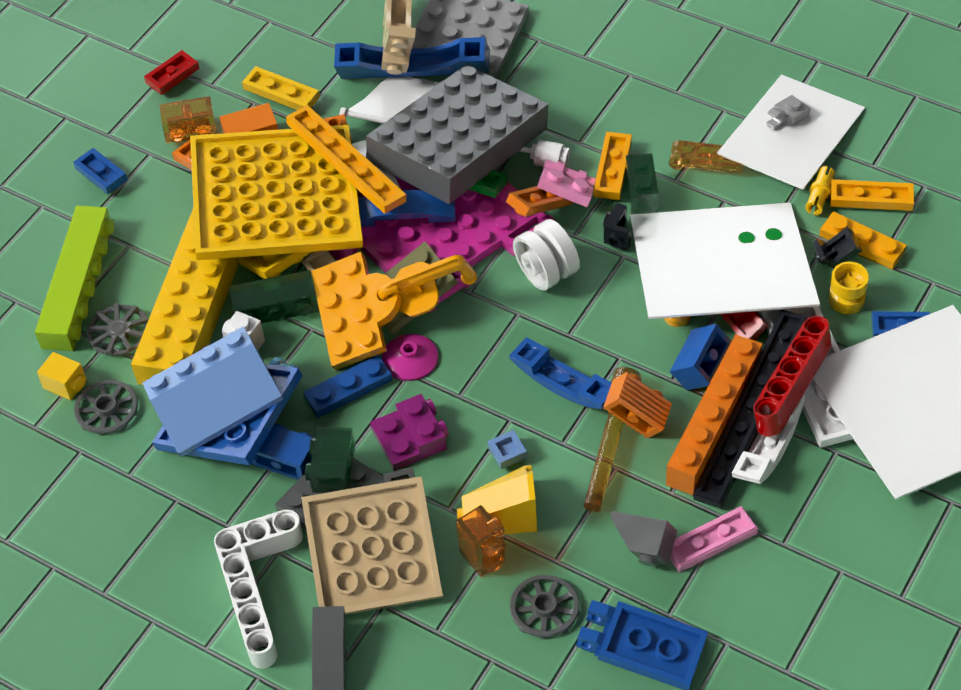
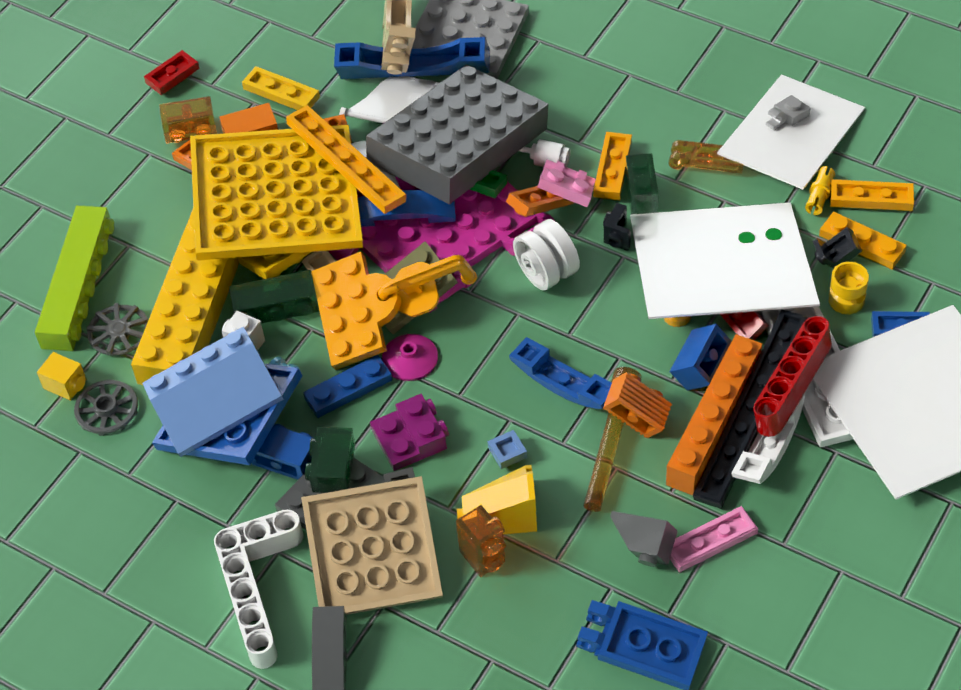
blue plate [73,148,128,195] -> none
dark grey wheel [510,575,579,639] -> none

